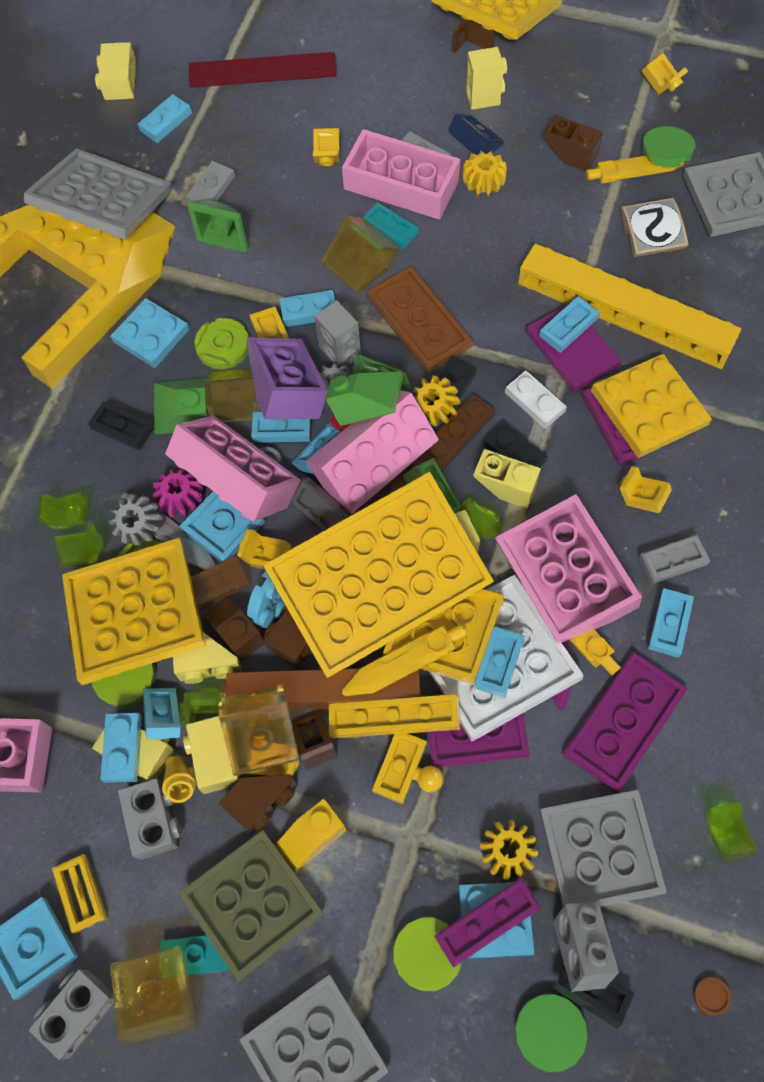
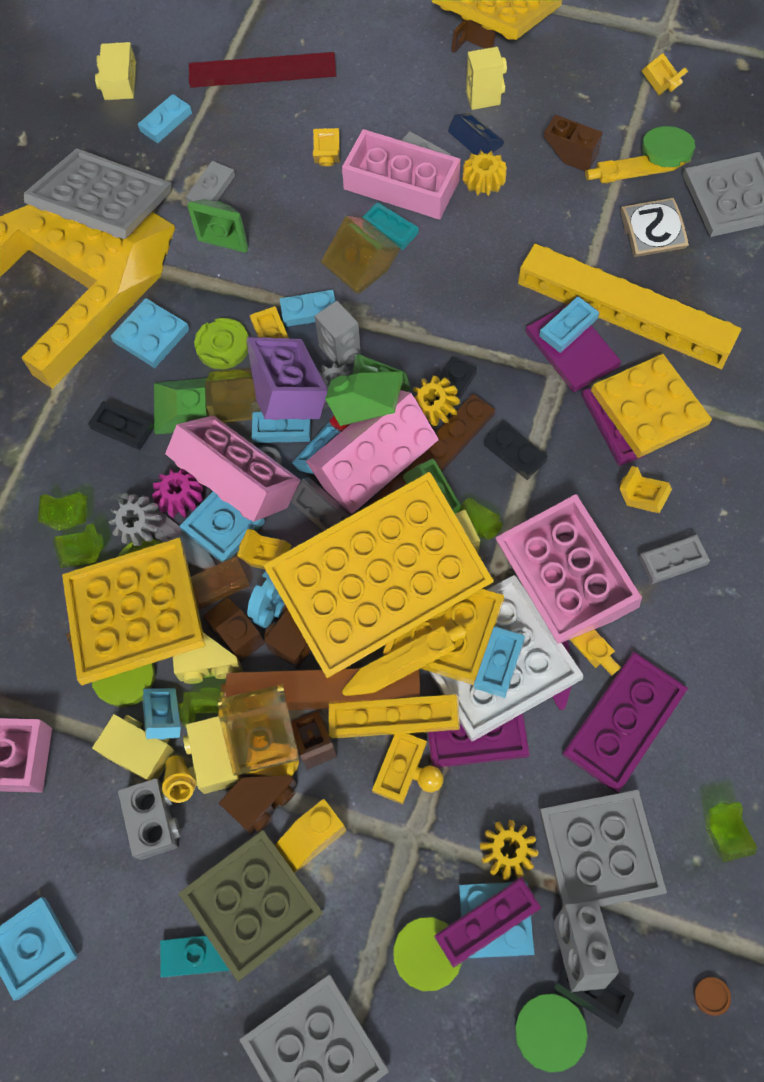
light grey brick [28,969,118,1060] -> none
yellow tile [52,854,107,934] -> none
medium azure plate [100,713,142,783] -> none
clear yellow slope [110,946,199,1047] -> none
dark orange tile [366,266,473,374] -> none
light yellow slope [473,449,541,509] -> none
white plate [505,371,567,429] -> none
medium azure plate [648,588,694,658] -> none

